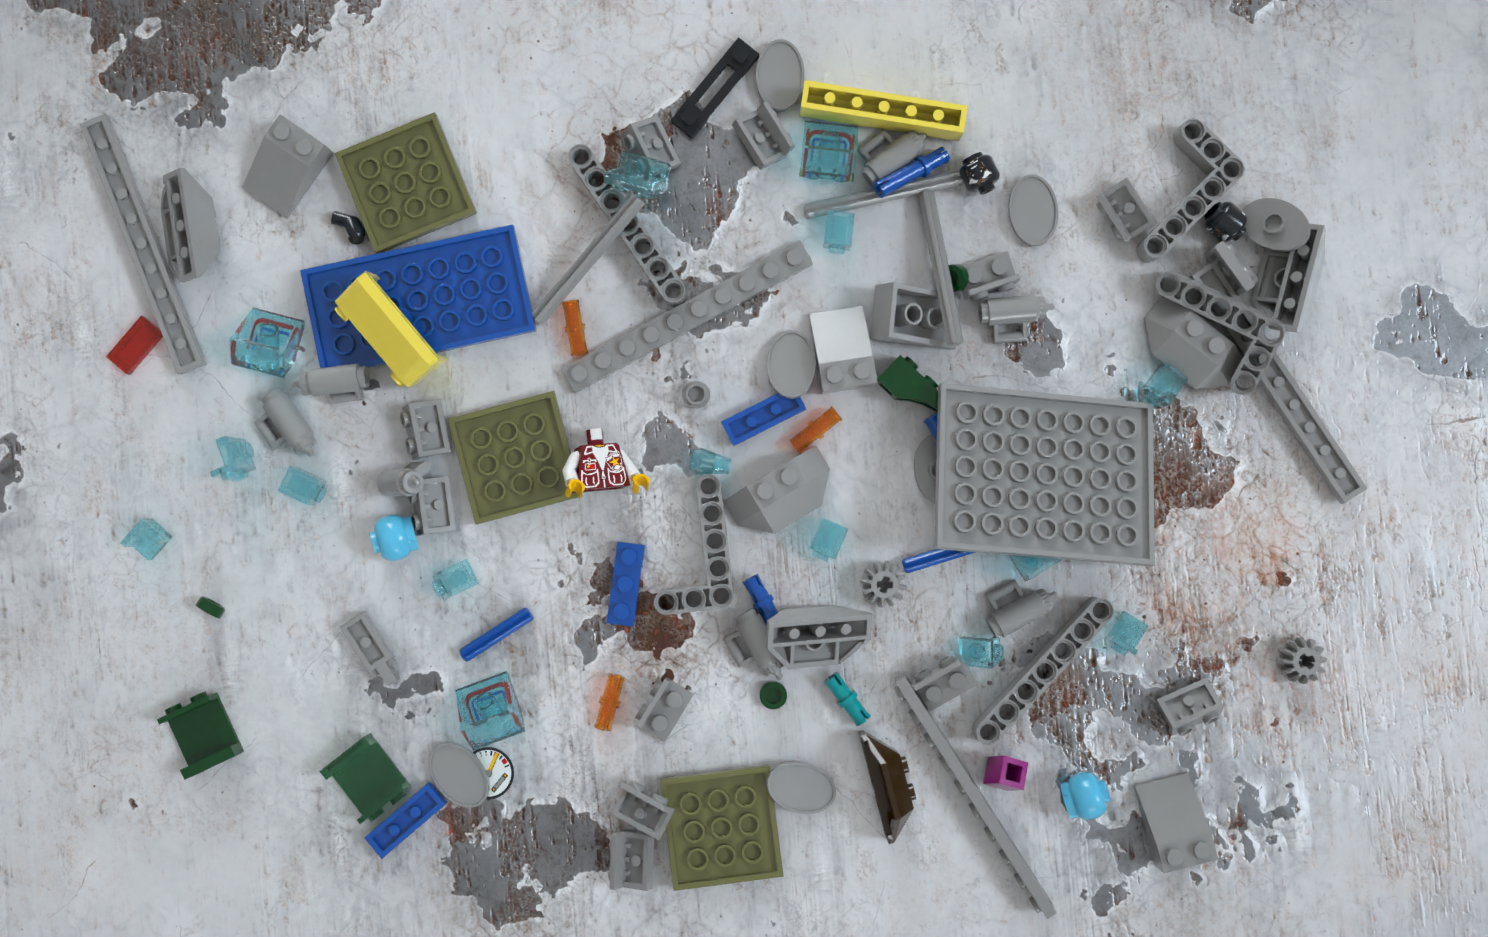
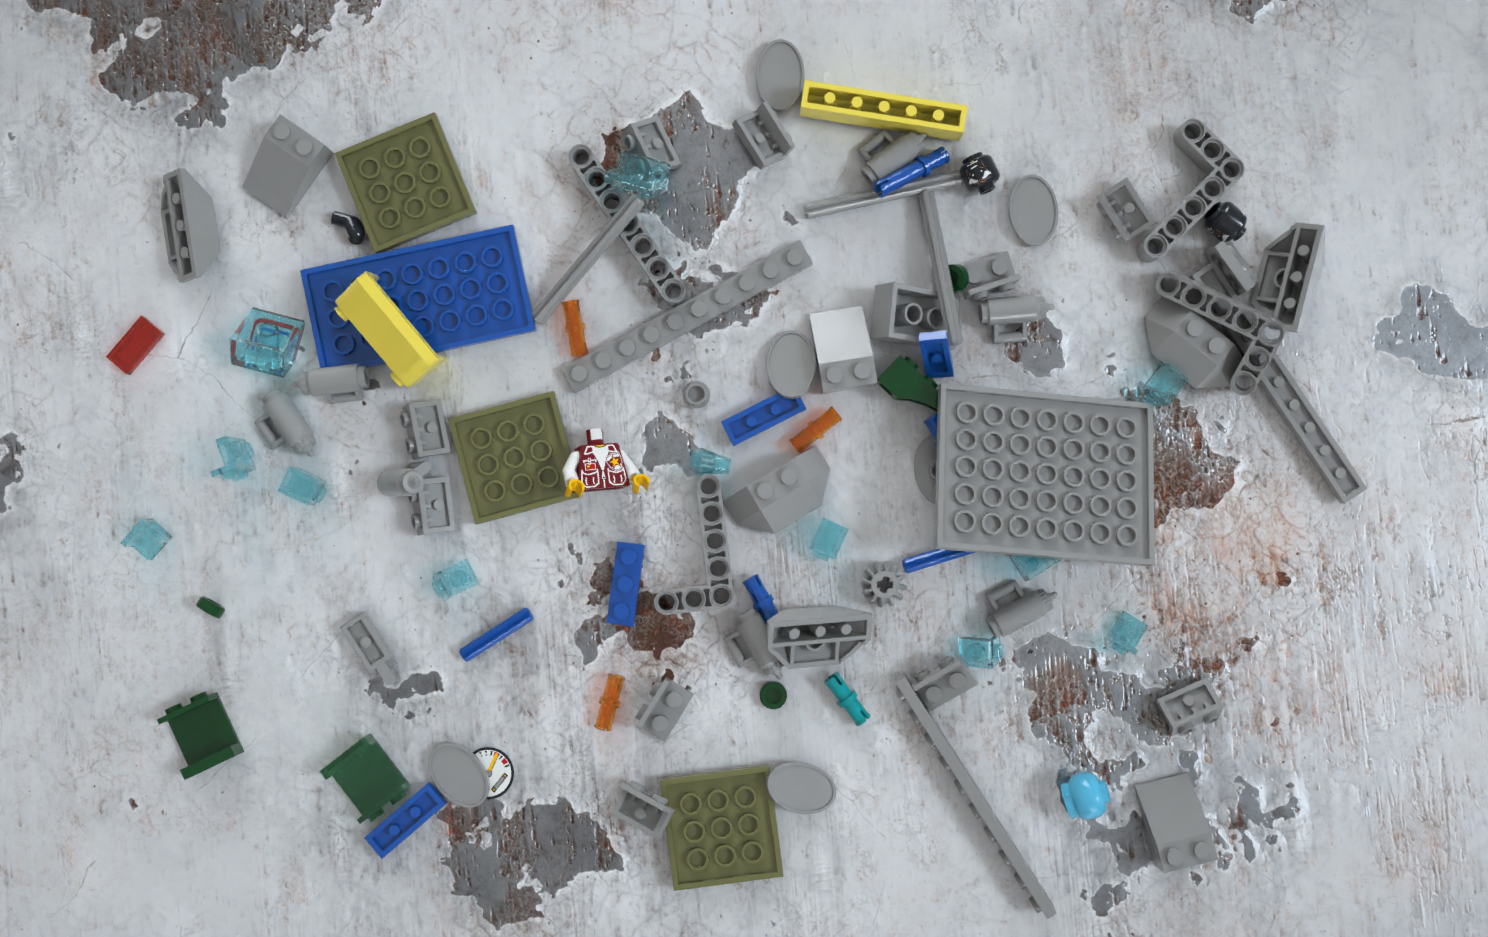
light grey plate [80,114,207,375] -> none
medium azure piece [370,515,418,561] -> none
clear light blue slope [455,671,525,751] -> none
light grey bracket [608,829,654,891] -> none
black container [671,37,759,139] -> none
clear light blue slope [799,120,858,183] -> none
clear light blue brick [823,210,855,254] -> none
dark brown wedge [858,730,916,844] -> none
light grey beam [972,597,1114,745] -> none
magenta brick [983,755,1028,791] -> none
light grey piece [1242,198,1311,252] -> none
light grey gear [1276,637,1328,684] -> none
none -> blue plate [919,330,954,378]

